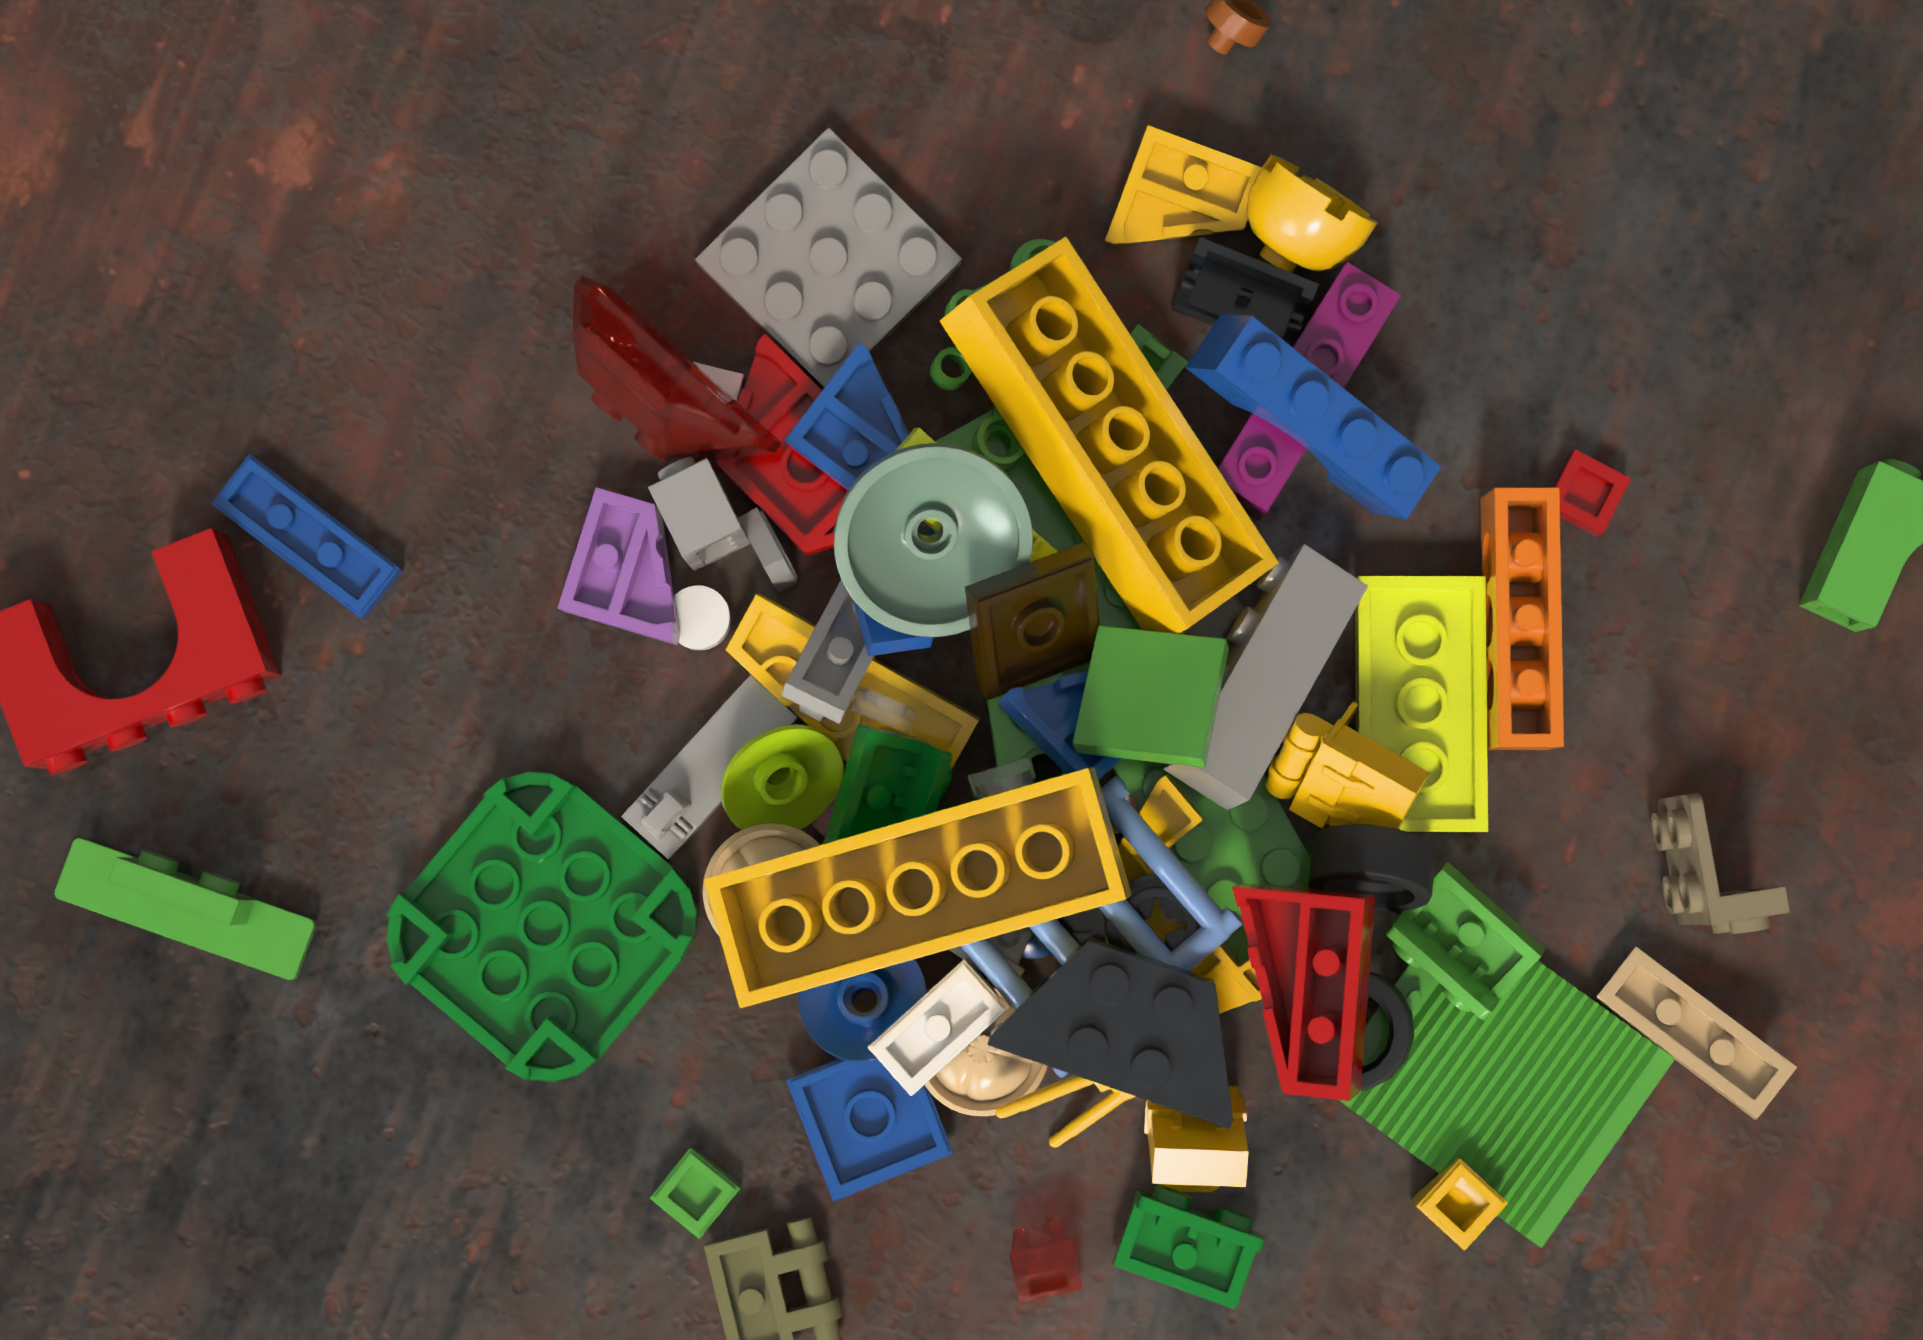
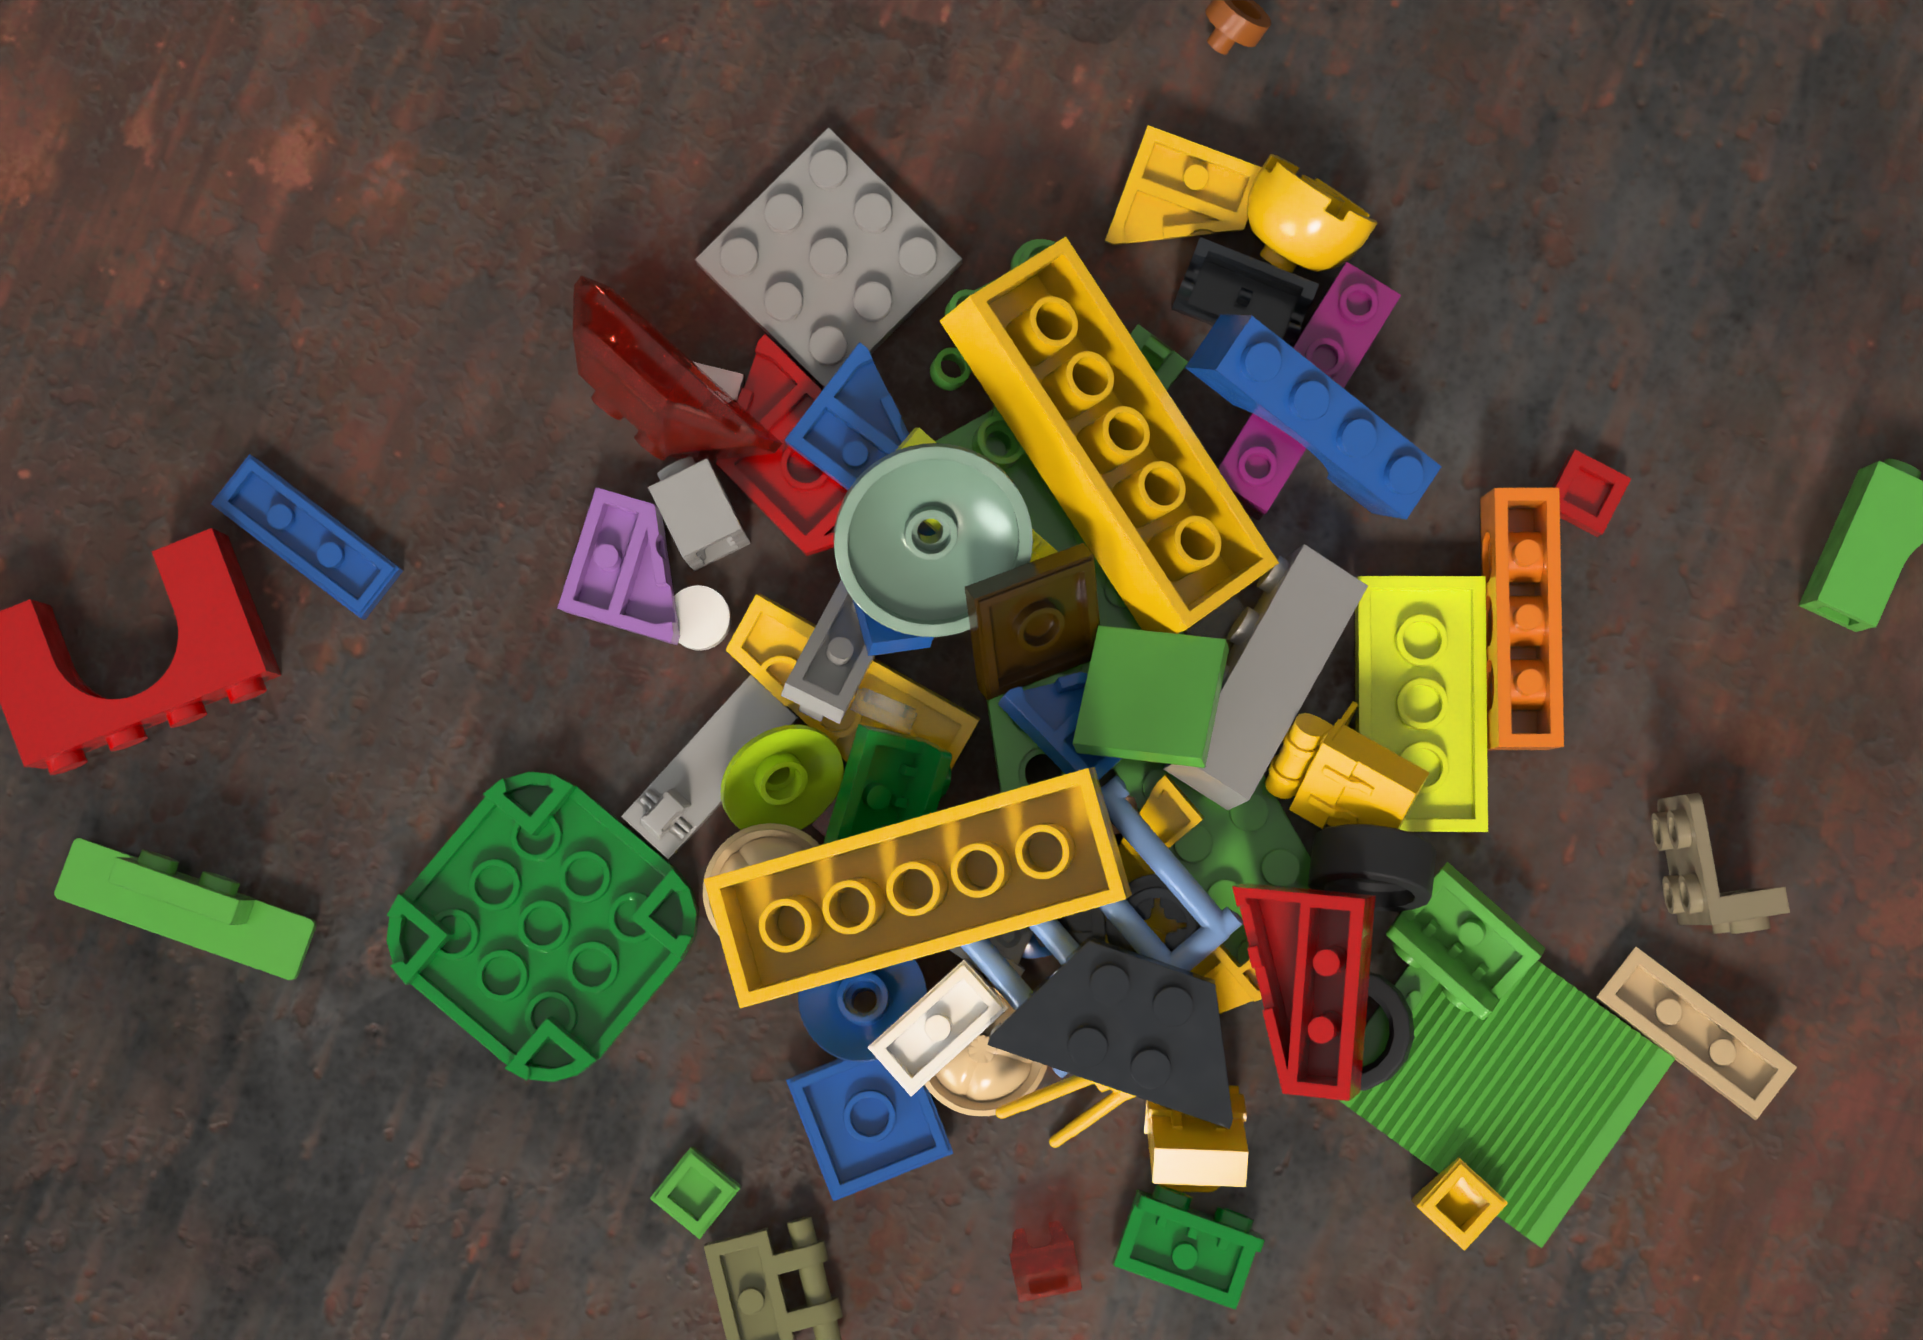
light grey tile [738,508,798,593] -> none
clear tile [968,756,1036,800] -> none

